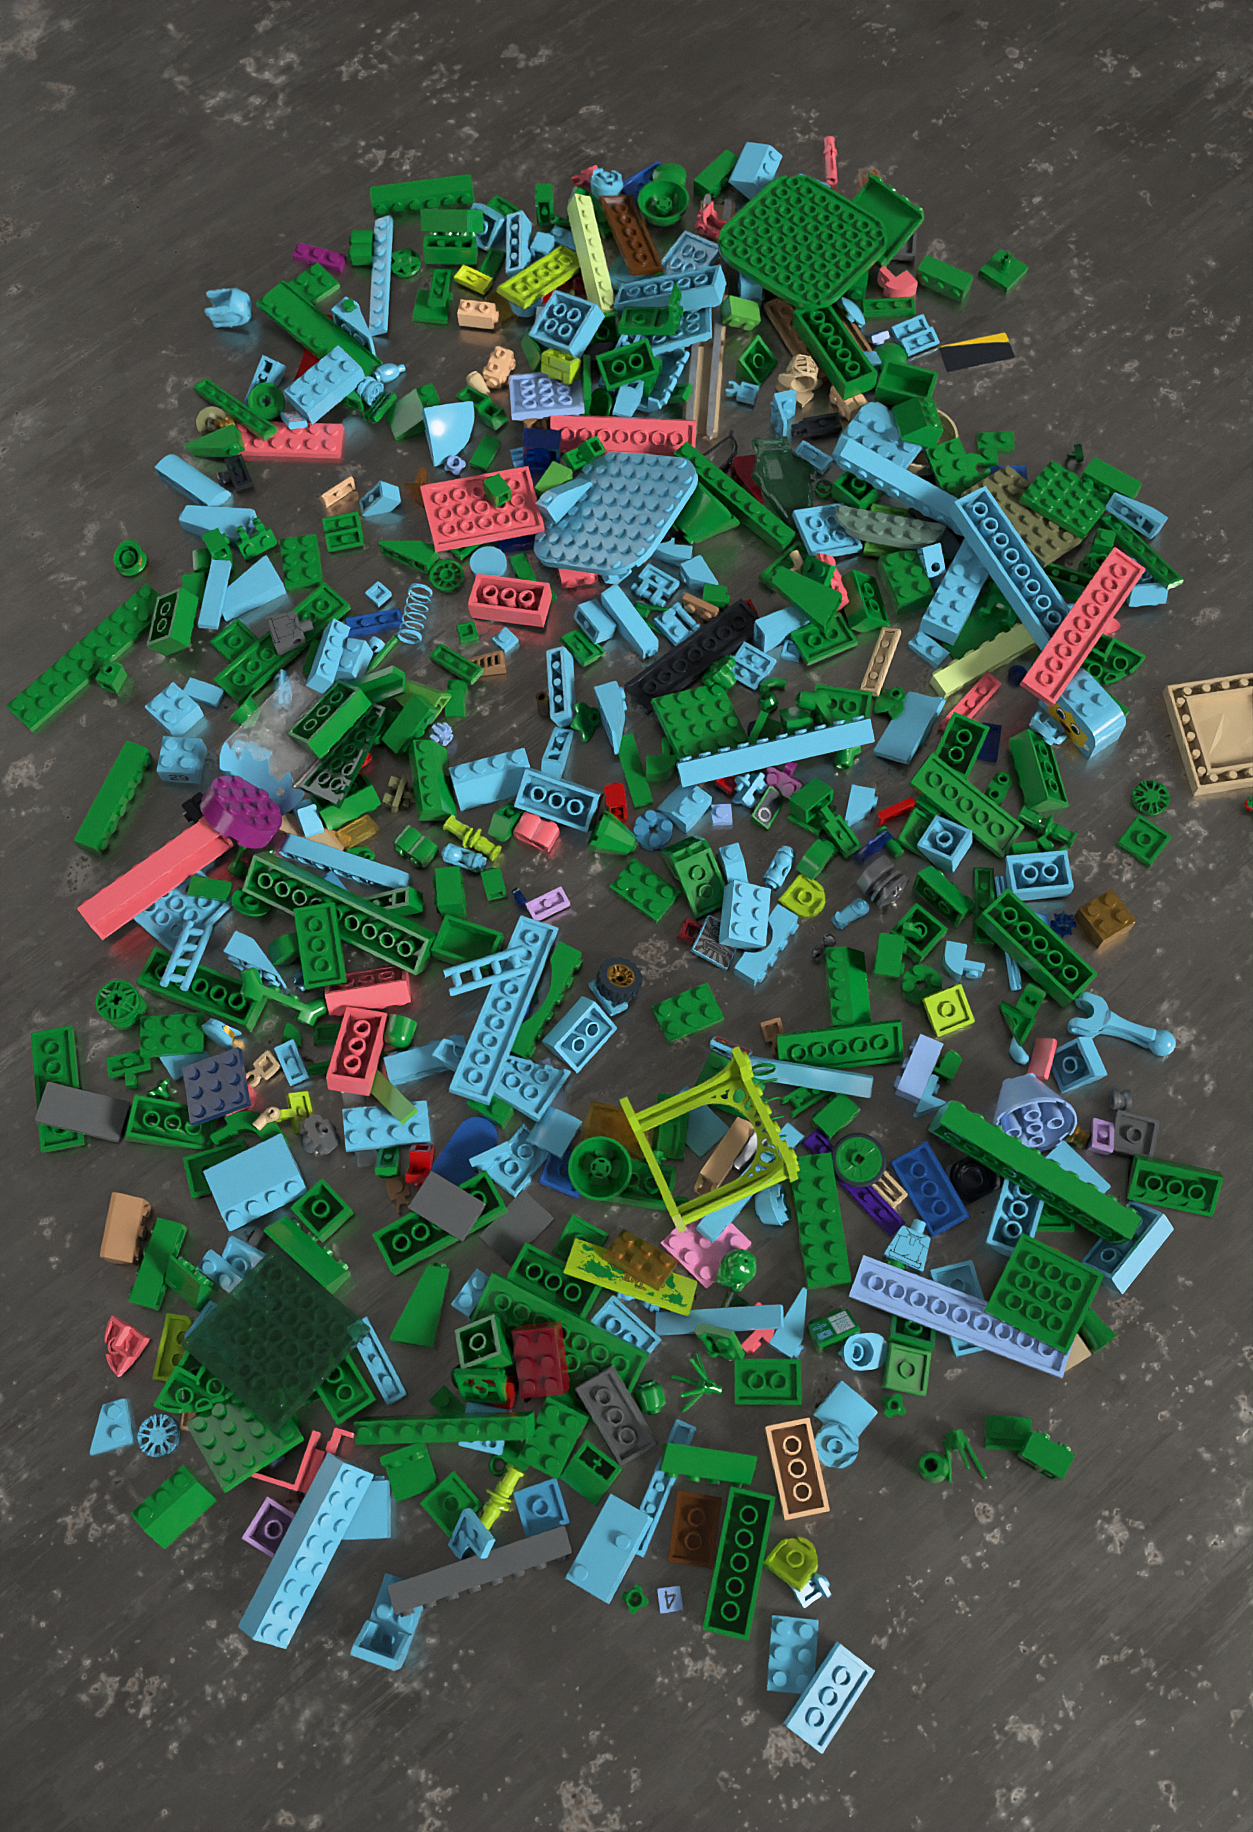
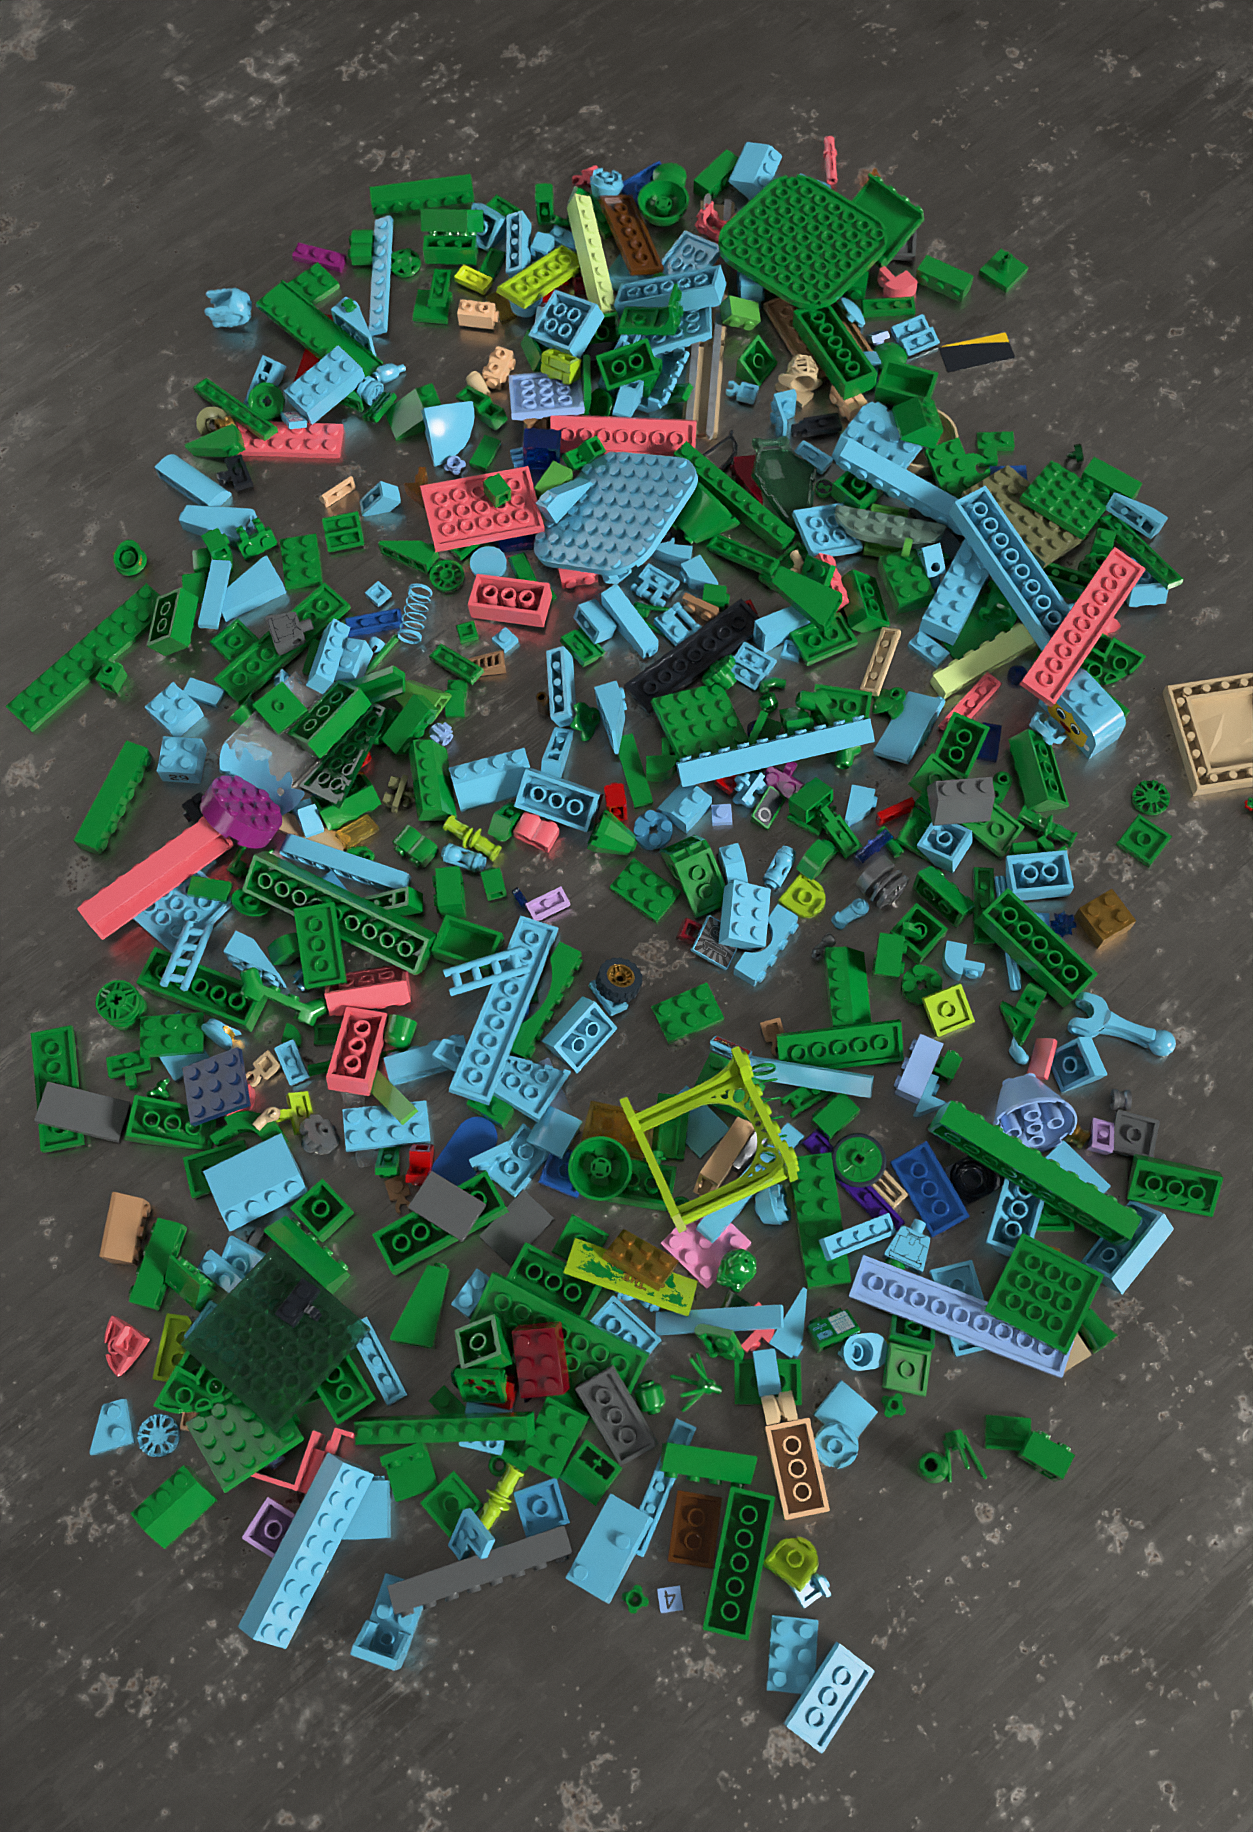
none -> green plate [252,681,308,735]
none -> black plate [275,1278,322,1328]
none -> green tile [706,534,780,577]
none -> medium azure tile [753,1348,781,1397]
none -> tan wheel [761,1390,798,1426]
none -> medium azure plate [819,1213,897,1261]
none -> bright green tile [901,537,913,558]
none -> dark grey slope [927,777,995,826]

